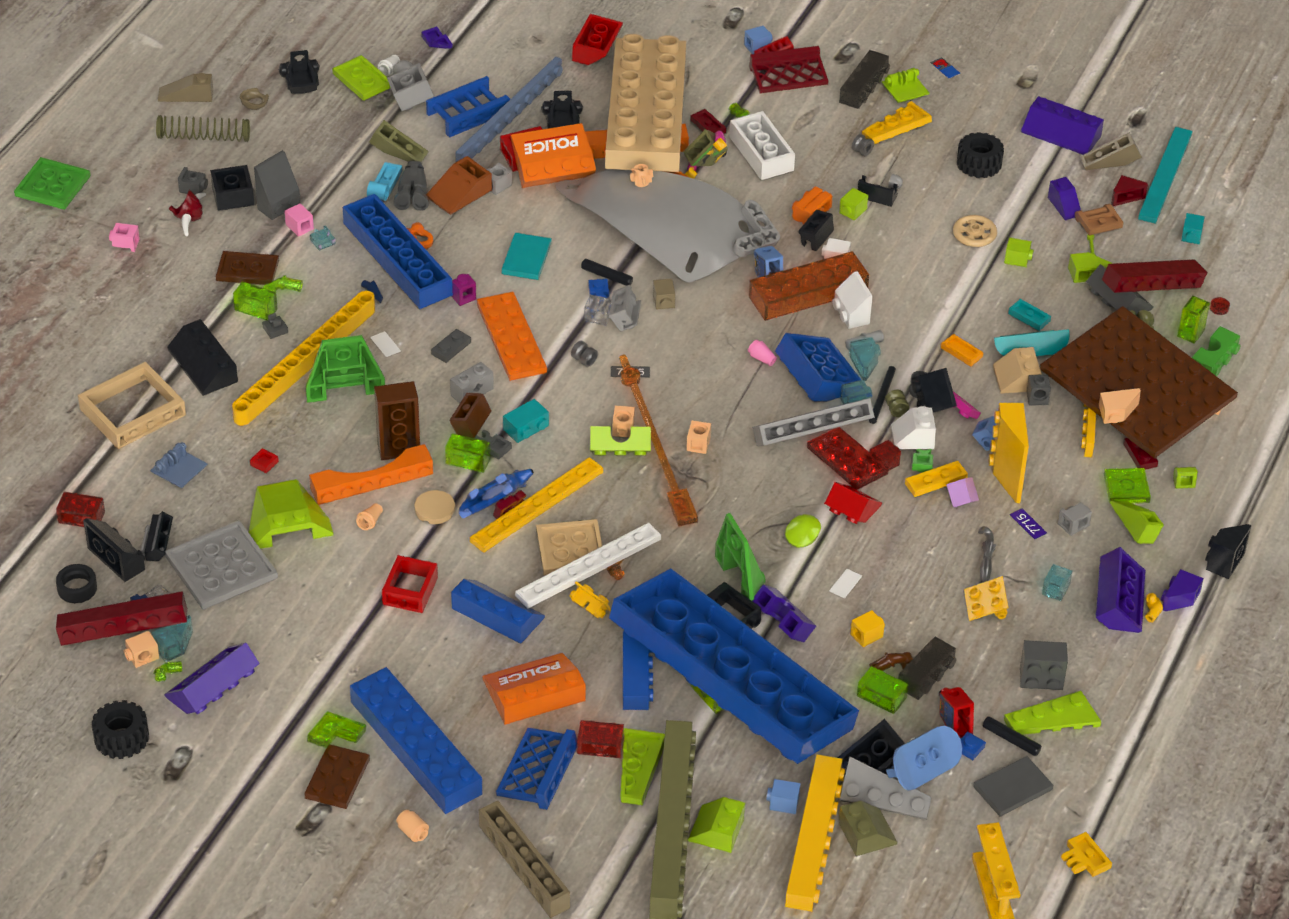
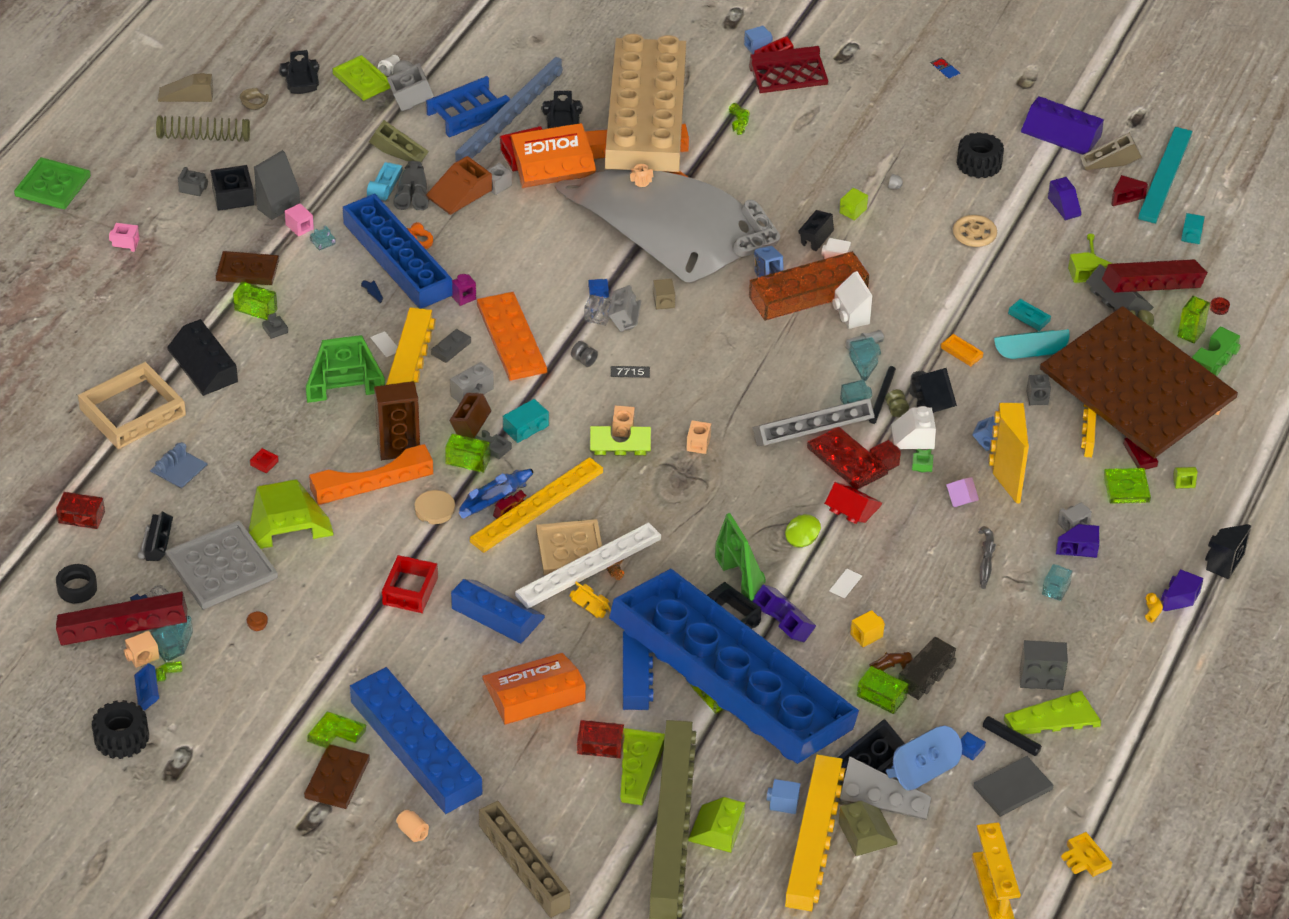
black slope [83,518,145,582] -> none
dark purple slope [164,642,260,714] -> none
dark red helmet [169,189,206,236] -> none
yellow beam [232,291,375,426] -> none
clear neon green piece [263,275,303,300] -> none
light nougat cone [356,503,383,530] -> none
dark purple slope [421,26,453,49] -> none
blue fence [496,728,578,810] -> none
teal tile [502,233,552,280] -> none
red slope [572,14,623,65] -> none
black axle [581,259,633,286] -> none
clear orange bar [619,354,698,526] -> none
olive torso [683,129,728,179] -> none
dark red plate [690,109,727,134] -> none
white brick [729,111,795,180] -> none
bright pink cone [748,340,777,366] -> none
blue slope [775,333,867,402] -> none
orange brick [792,186,833,224] -> none
clear smoke brick [839,50,890,109] -> none
flat silver wheel [852,134,874,156] -> none
black hinge [857,175,898,207] -> none
yellow wing [862,101,932,144] -> none
lime hinge [882,68,930,103] -> none
yellow plate [905,461,968,497] -> none
red torso [939,687,974,738] -> none
dark pink plate [953,391,981,419] -> none
yellow hinge [964,576,1009,621] -> none
tan slope [993,347,1042,394] -> none
lime brick [1004,237,1034,267] -> none
dark purple sticker [1009,508,1047,539] -> none
medium nougat plate [1075,204,1123,236] -> none
dark purple slope [1096,547,1146,633] -> none
light nougat slope [1099,388,1141,424] -> none
lime slope [1110,501,1164,544] -> none
none -> blue plate [134,663,159,710]
none -> dark orange plate [246,611,268,631]
none -> yellow brick [386,307,436,386]
none -> dark purple slope [1056,524,1099,558]

